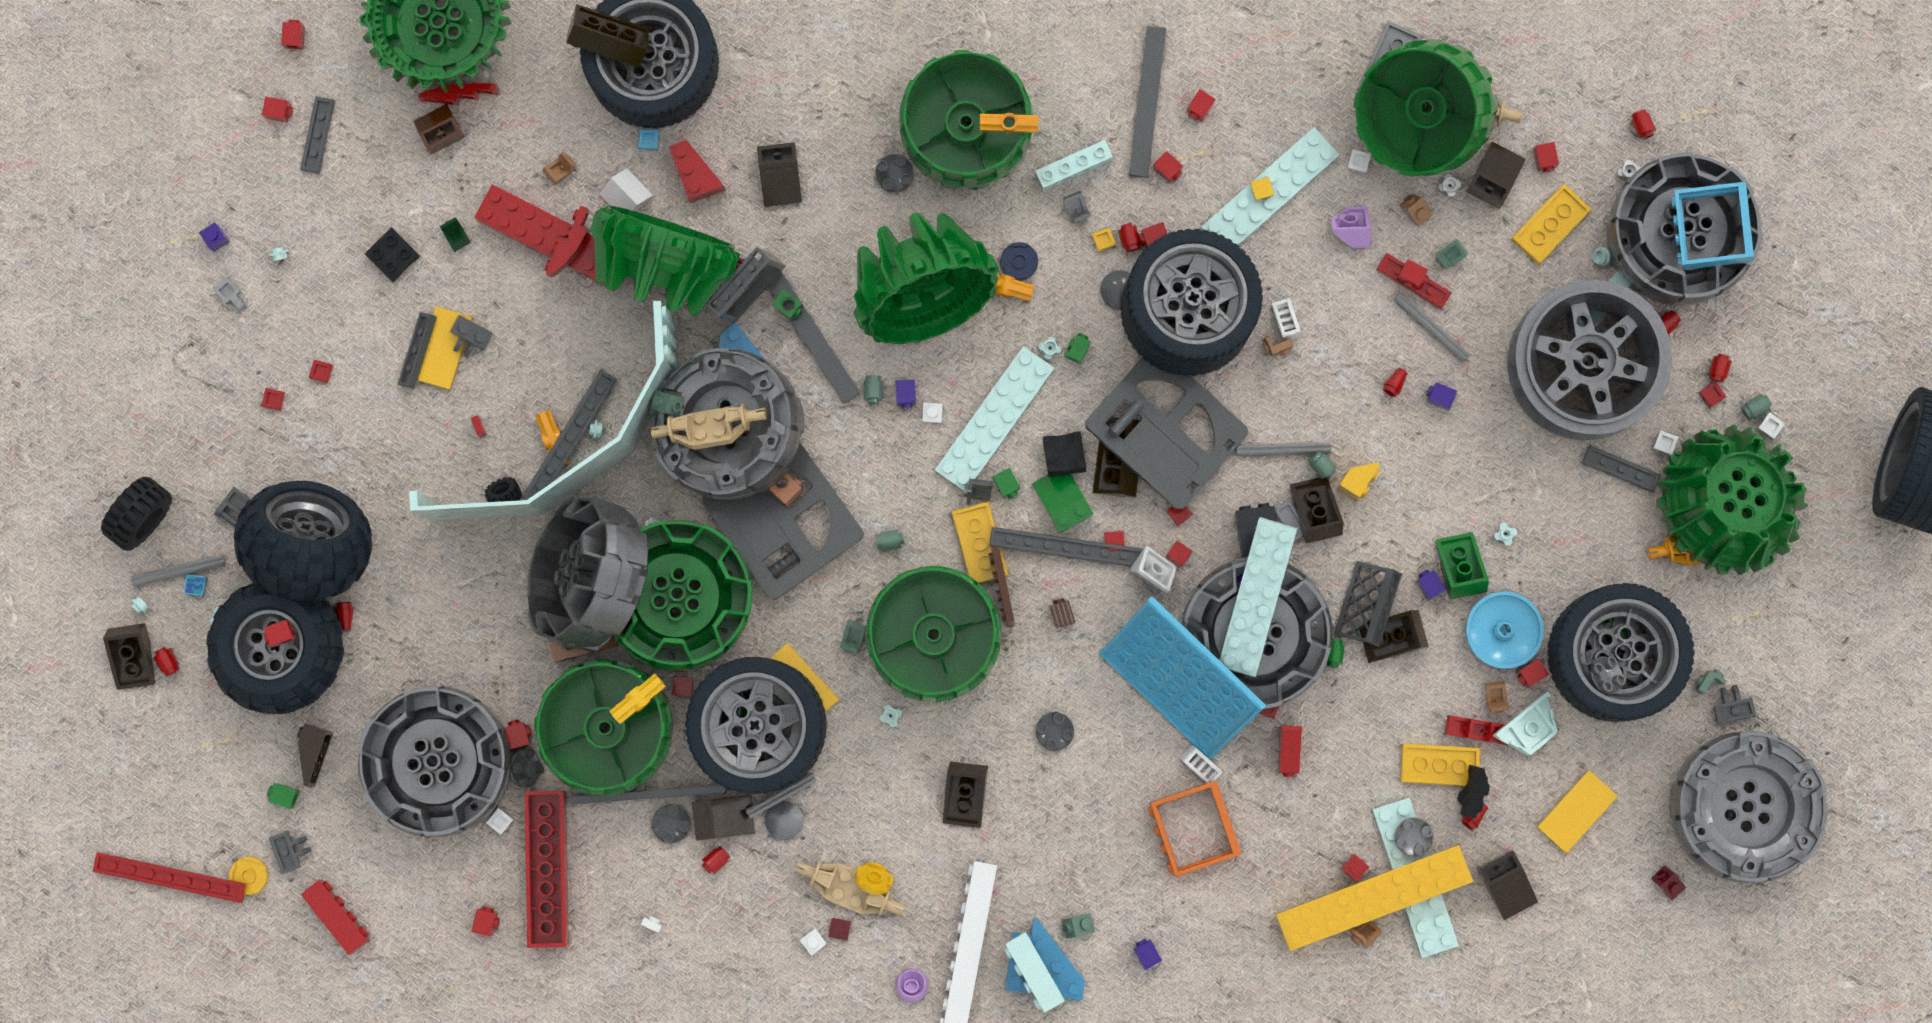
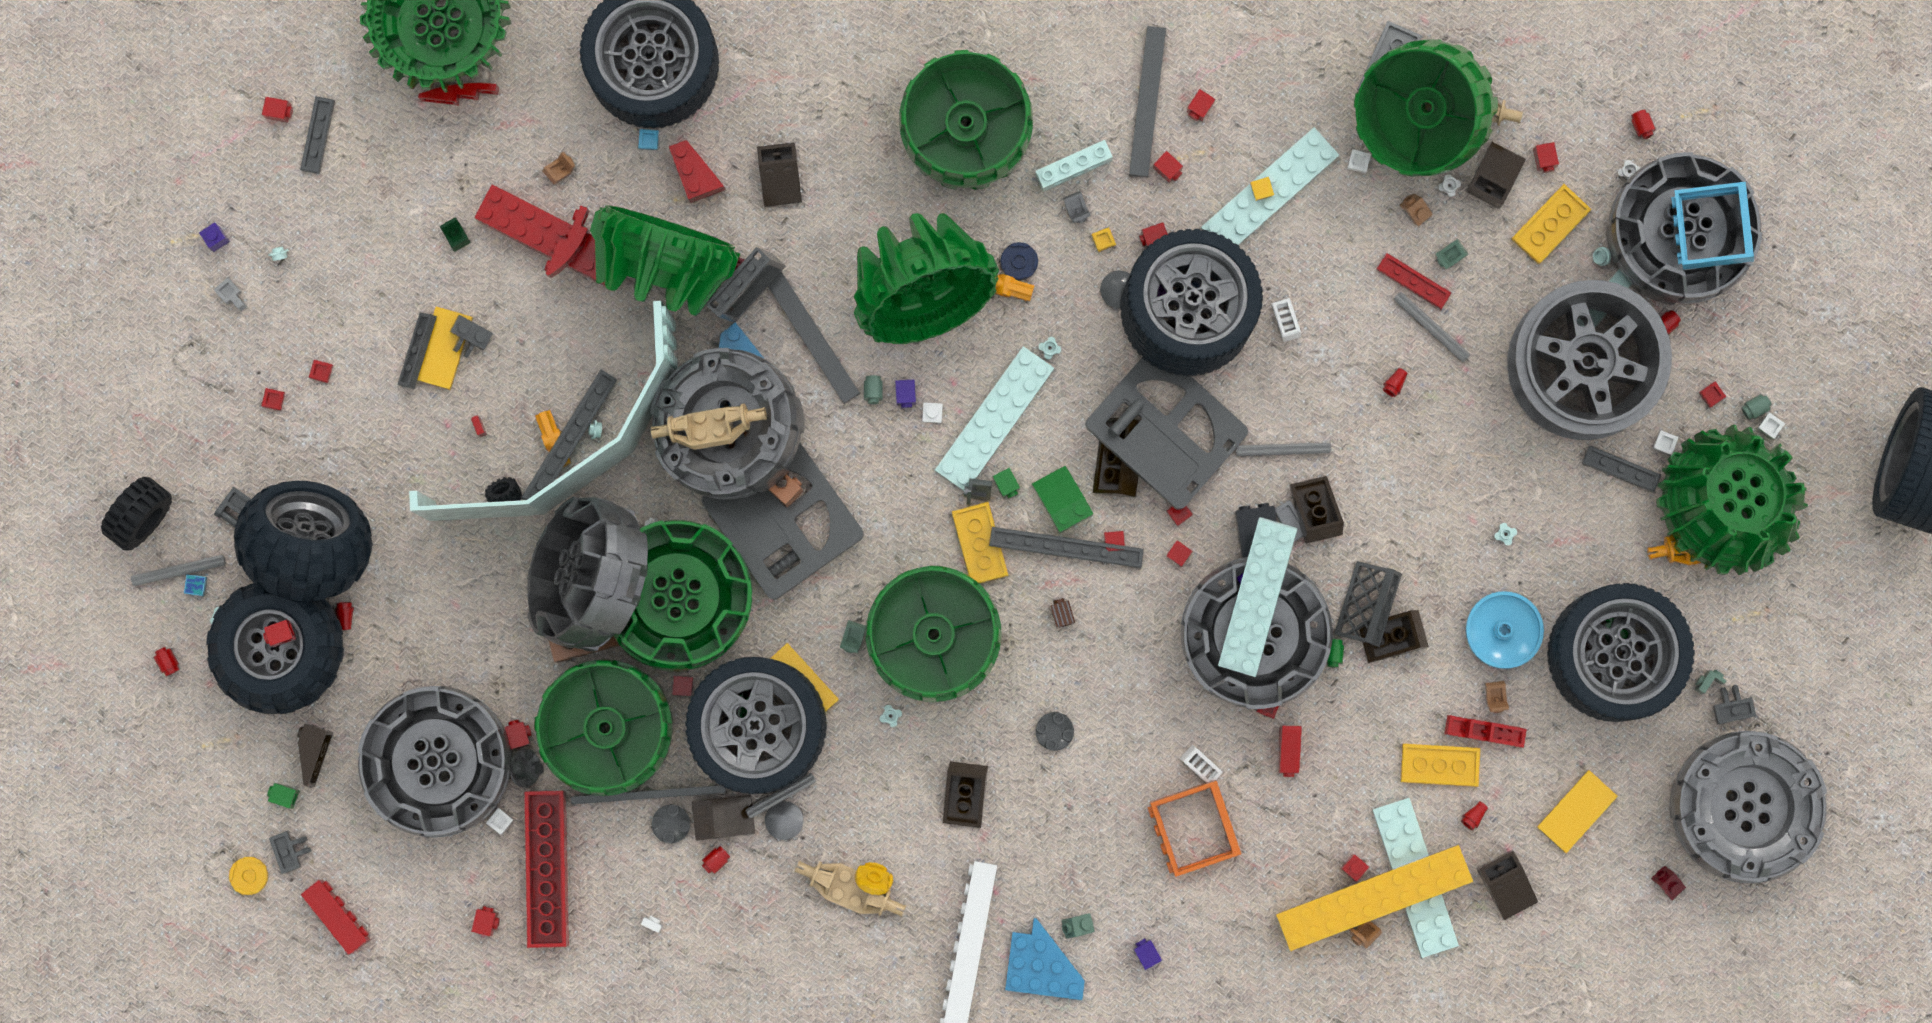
red tile [93,852,247,903] -> none
dark brown slope [103,623,155,690] -> none
light aqua plate [131,597,149,614] -> none
red brick [281,20,305,49] -> none
black brick [364,227,420,283] -> none
reddish brown slope [414,104,464,154] -> none
dark brown slope [566,4,649,68] -> none
white slope [600,169,653,212] -> none
yellow piece [609,674,666,724] -> none
sand green bracket [650,390,684,416] -> none
green brick [772,290,803,321] -> none
white plate [800,928,827,956] -> none
dark red plate [828,918,851,941] -> none
dark grey dish [875,154,913,192] -> none
sand green brick [875,529,904,551] -> none
lavender hat [895,969,929,1002] -> none
light orange piece [980,113,1039,134] -> none
reddish brown wing [988,546,1015,628] -> none
light aqua brick [1004,931,1065,1013] -> none
black brick [1043,431,1086,477] -> none
green brick [1064,333,1091,365] -> none
medium azure tile [1099,596,1266,760] -> none
red brick [1118,223,1141,253] -> none
white slope [1130,546,1177,593] -> none
medium nougat bracket [1262,336,1294,357] -> none
sand green brick [1308,450,1336,479] -> none
lavender slope [1331,206,1371,248] -> none
yellow slope [1336,463,1380,500] -> none
flat silver dish [1395,817,1434,856] -> none
red brick [1397,259,1429,290] -> none
dark purple brick [1416,569,1446,600] -> none
dark purple brick [1426,382,1457,411] -> none
green slope [1435,532,1489,599] -> none
black brick [1457,765,1490,819] -> none
light aqua wing [1493,691,1558,756] -> none
red brick [1517,658,1549,688] -> none
flat silver dish [1591,656,1626,694] -> none
red brick [1708,353,1732,383] -> none

